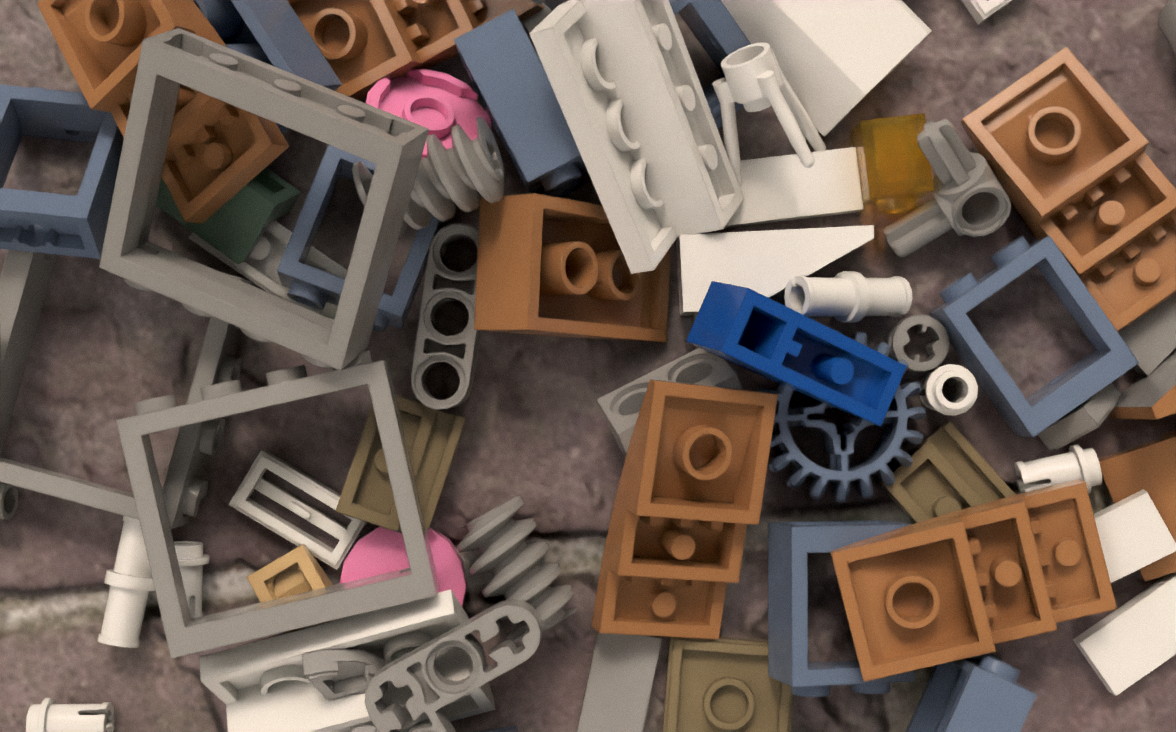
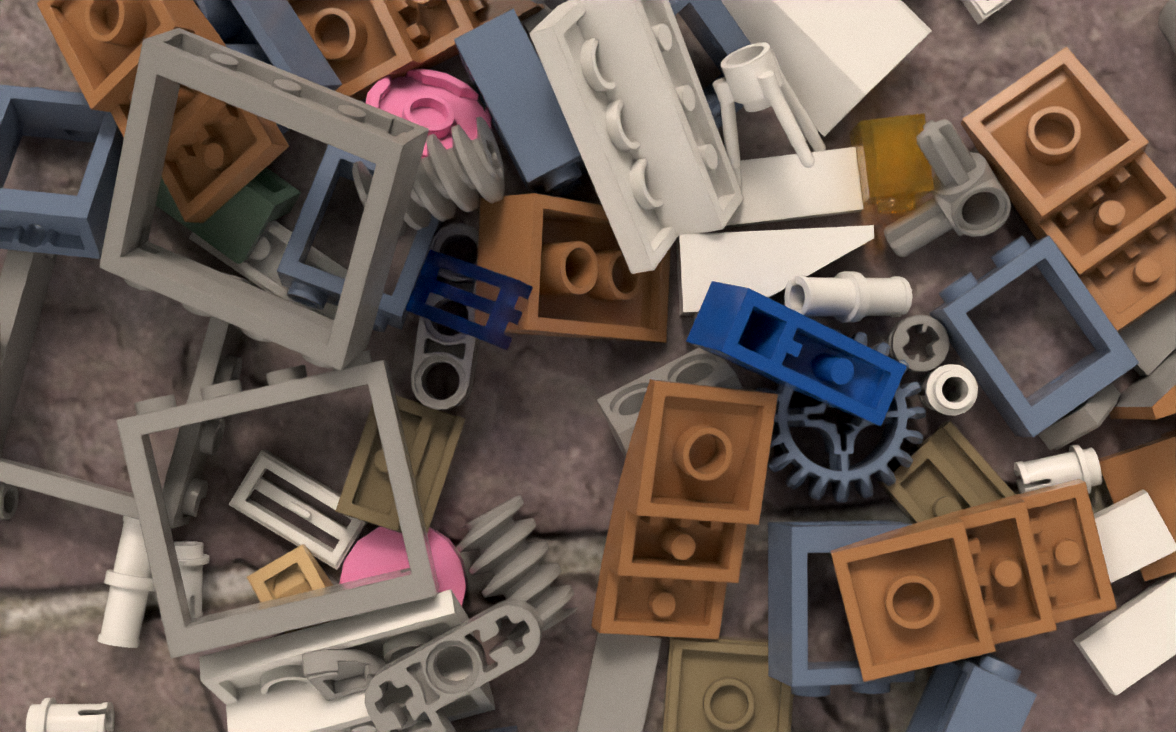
none -> clear blue tile [405,250,533,350]

